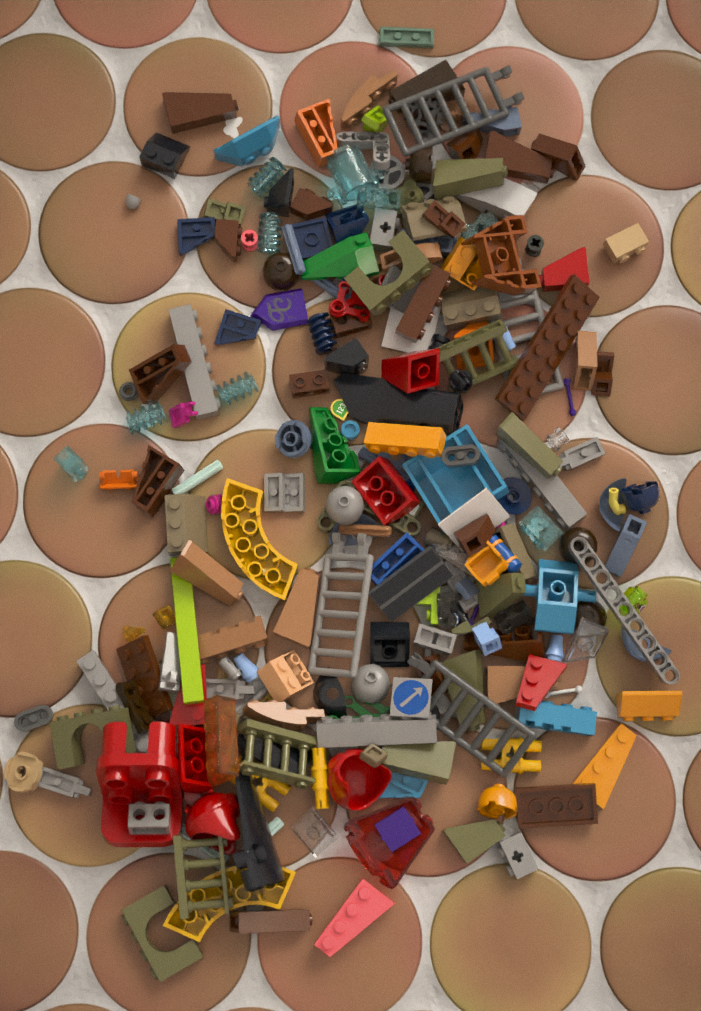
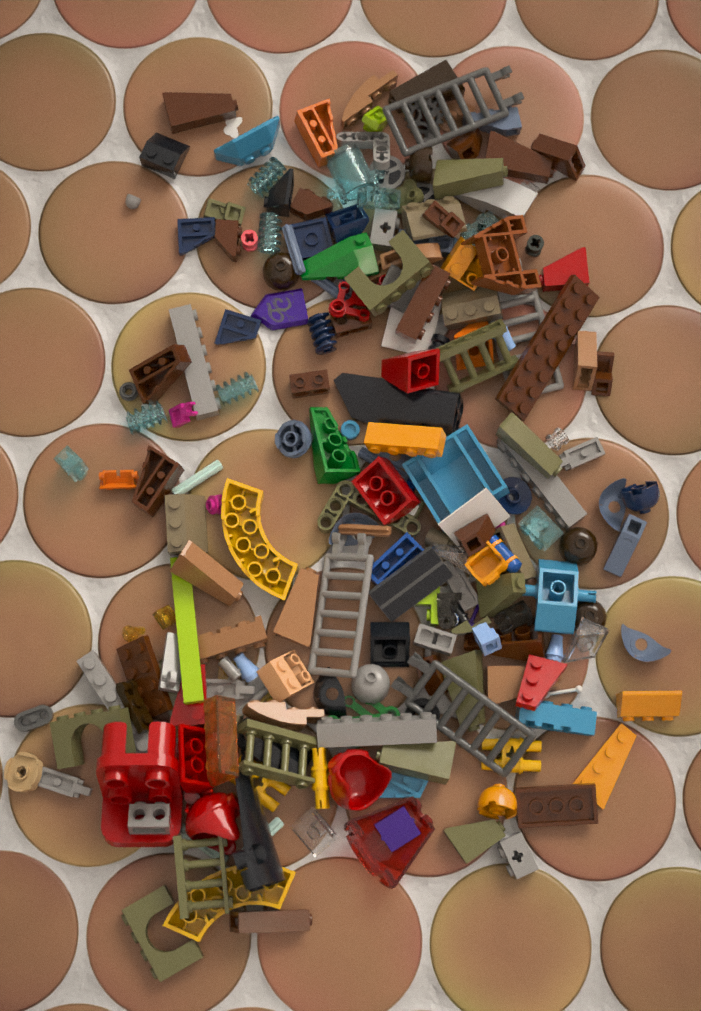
light grey slope [264,473,305,513] -> none
coral wedge [314,878,395,957] -> none
black slope [324,338,369,375] -> none
light grey cylinder [325,486,364,525] -> none
tile [331,399,349,422] -> none
dark tan tile [359,743,388,768] -> none
sand green tile [379,27,434,48] -> none
piece [390,677,433,718] -> none
dark grey plate [441,444,481,468] -> none
black gear [448,369,473,394] -> none
sand blue tile [455,576,479,601] -> none
dark purple hinge [563,378,576,416] -> none
light grey beam [568,537,680,684] -> none
tan brick [603,223,649,264] -> none
light yellow arm [608,488,626,516] -> none
clear neon green head [620,586,648,614] -> none

